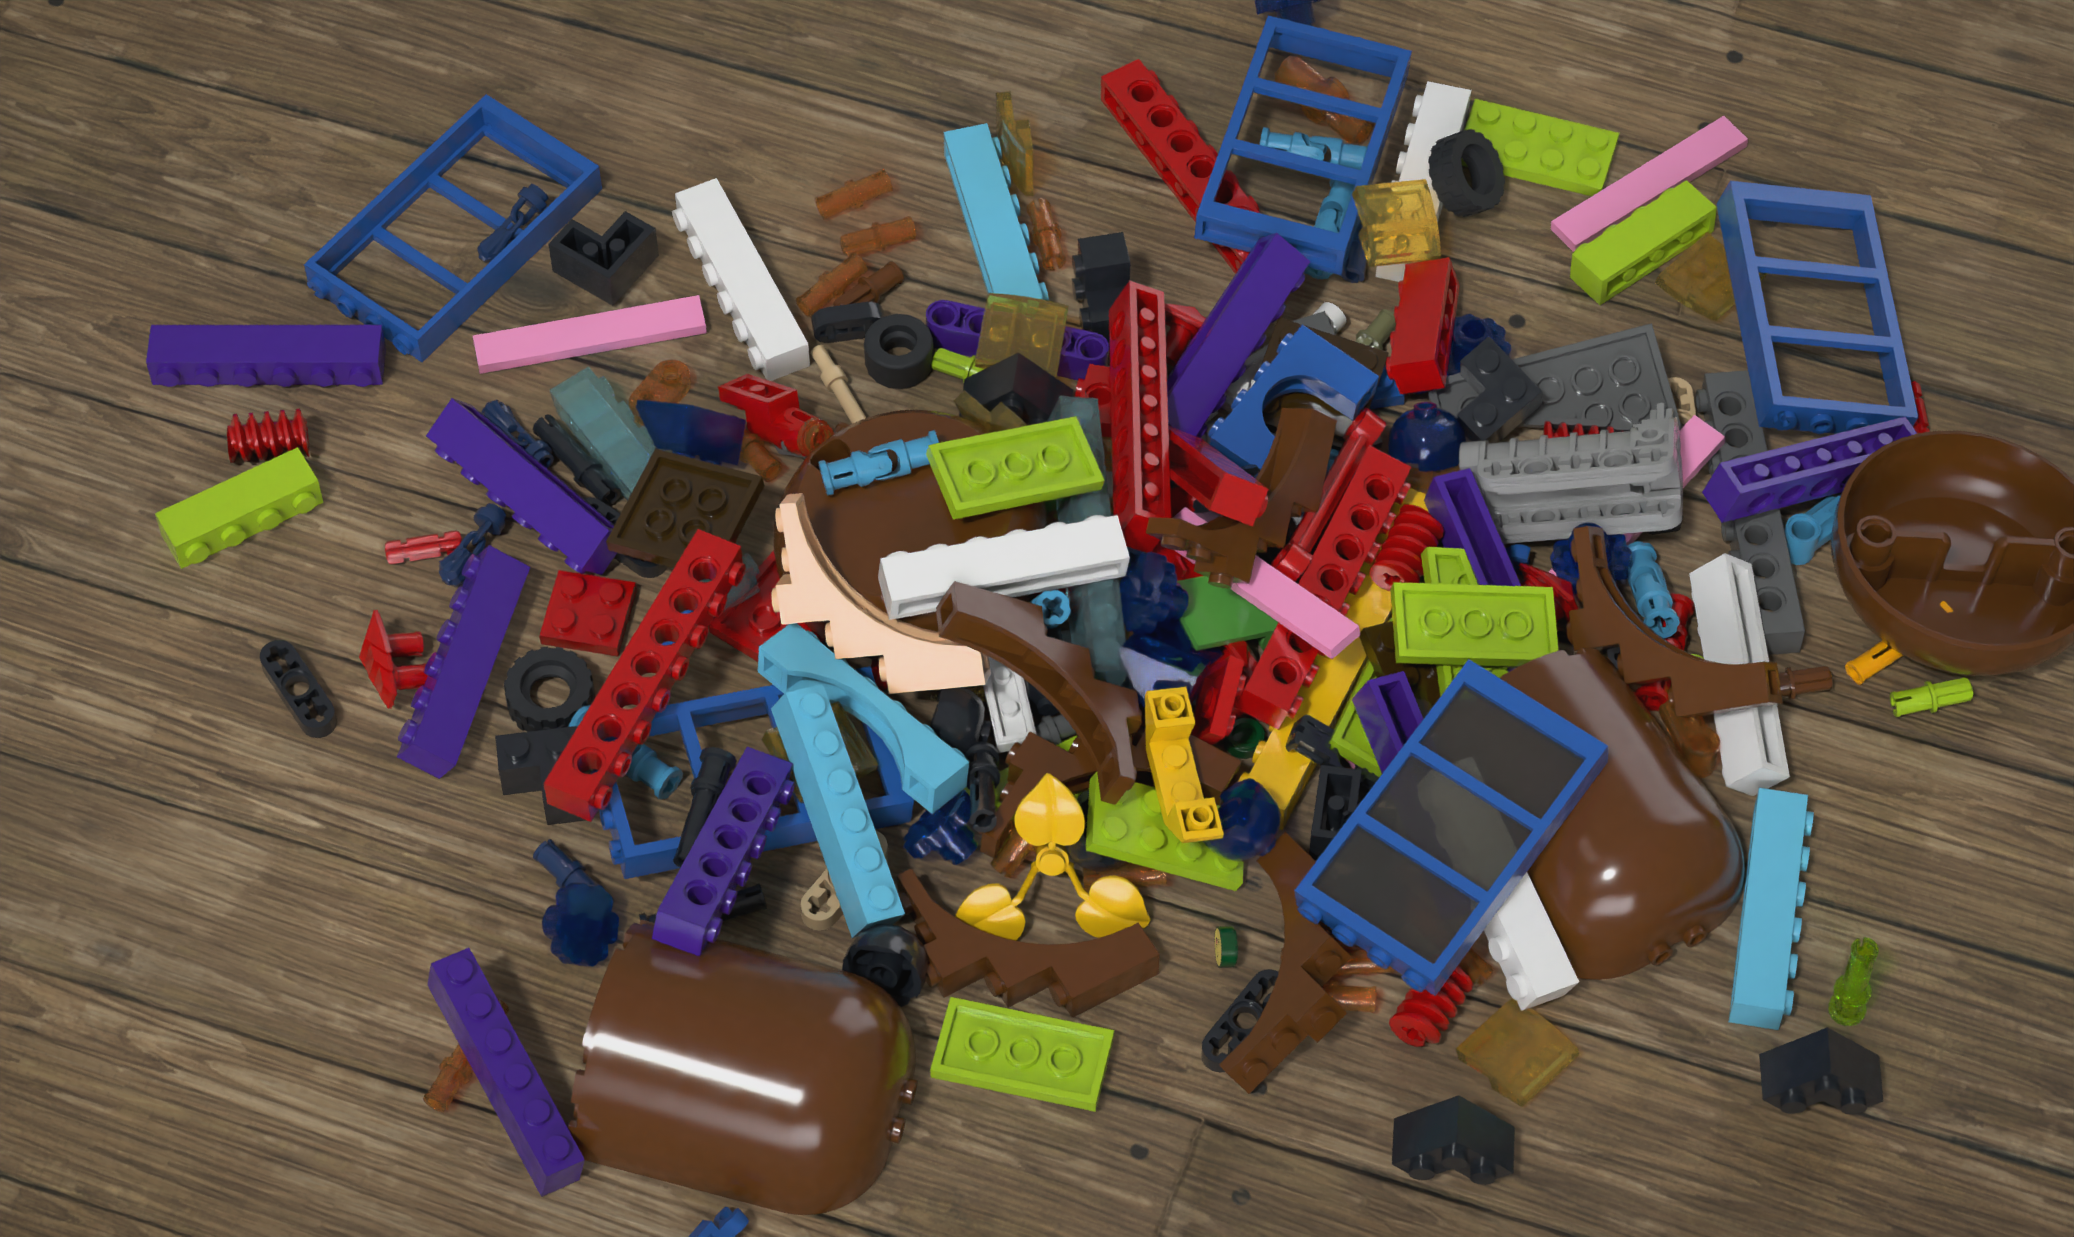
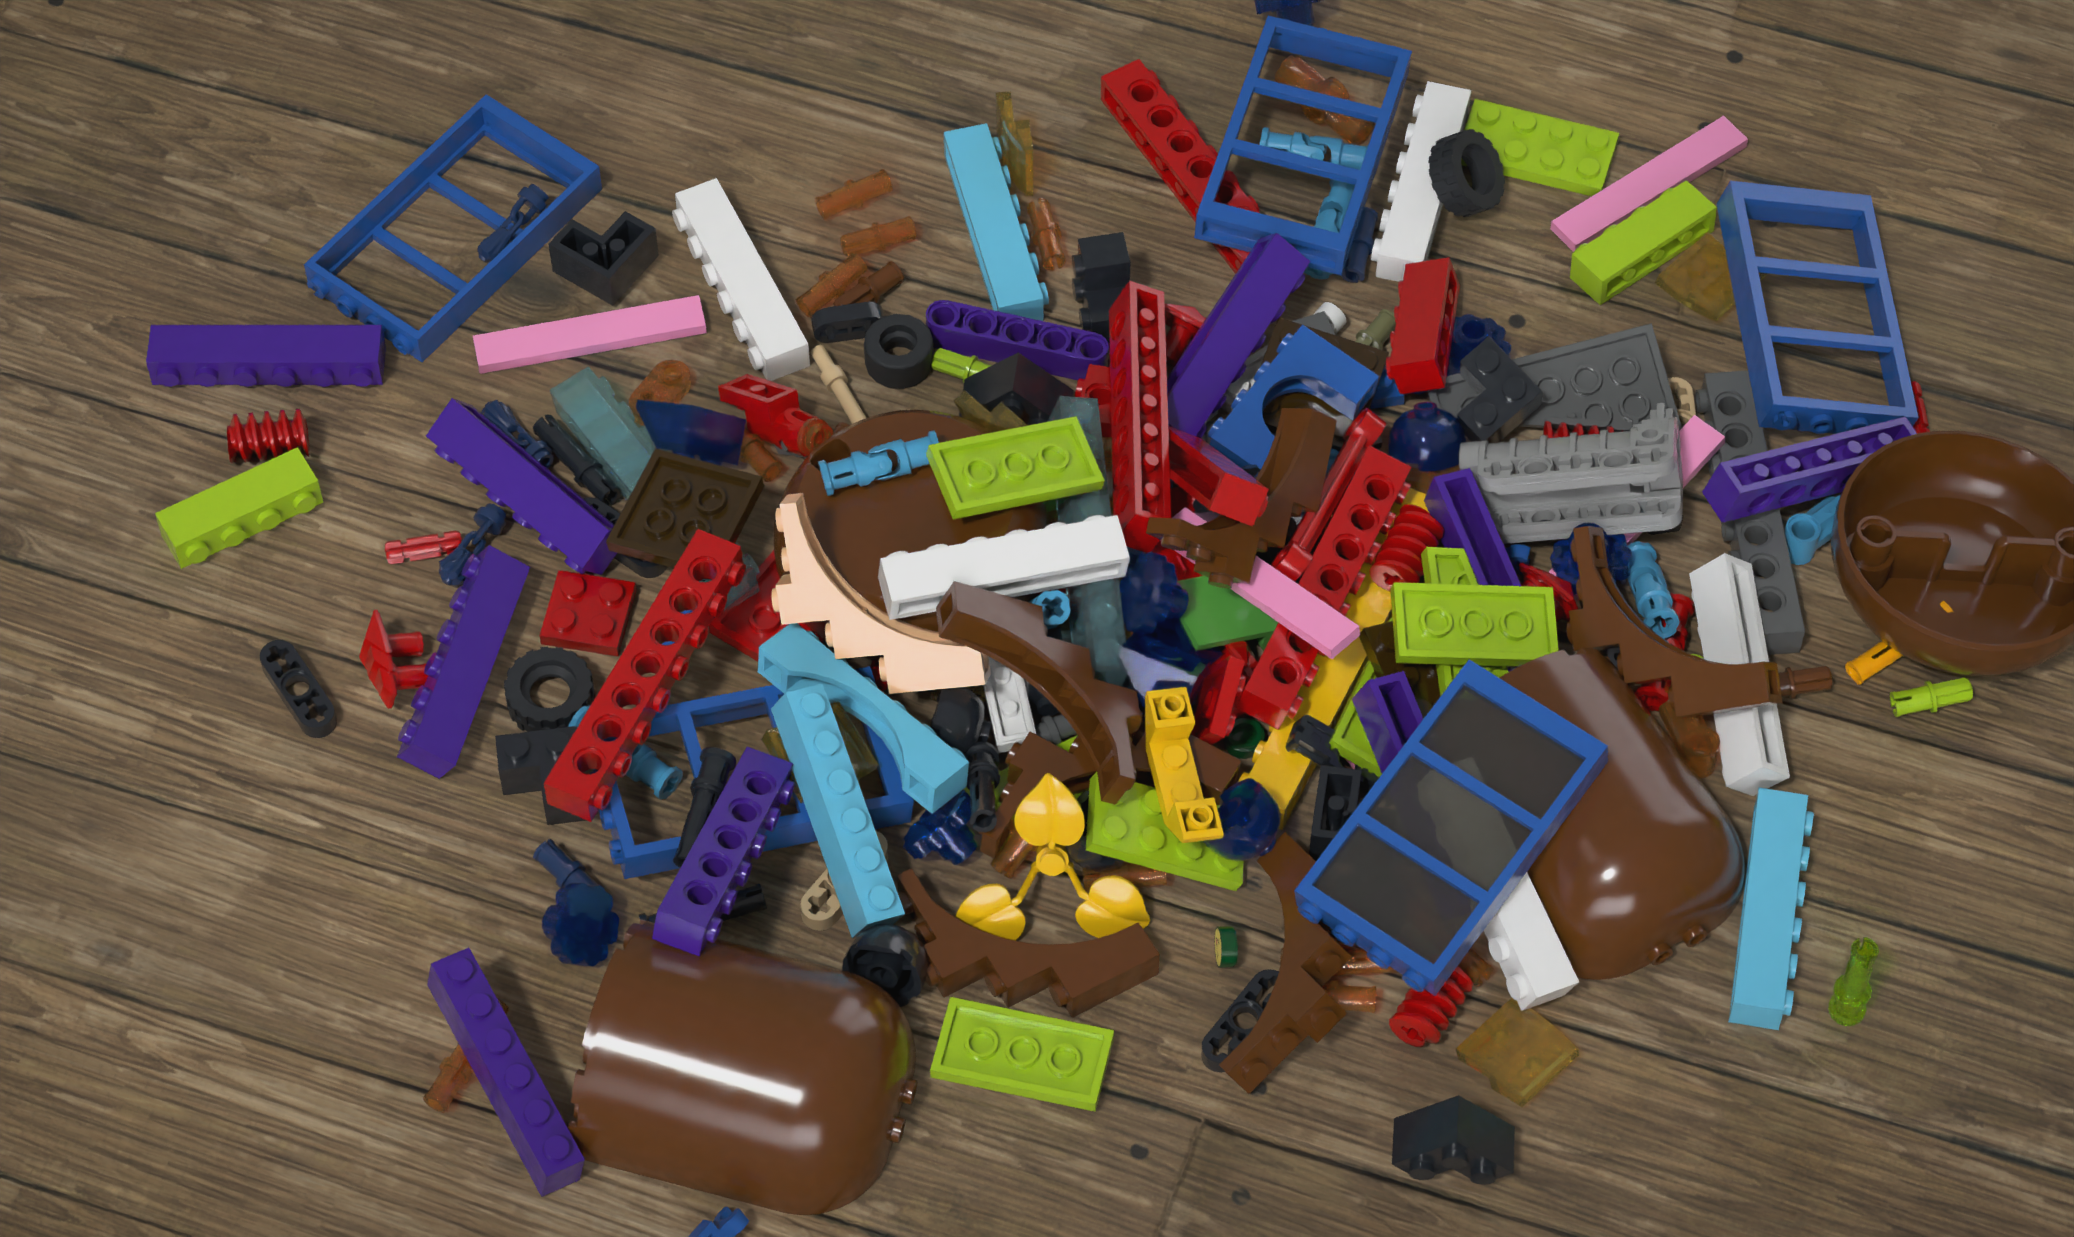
clear yellow slope [974,293,1069,378] -> none
clear yellow slope [1352,179,1441,267] -> none
black brick [1759,1027,1883,1115] -> none

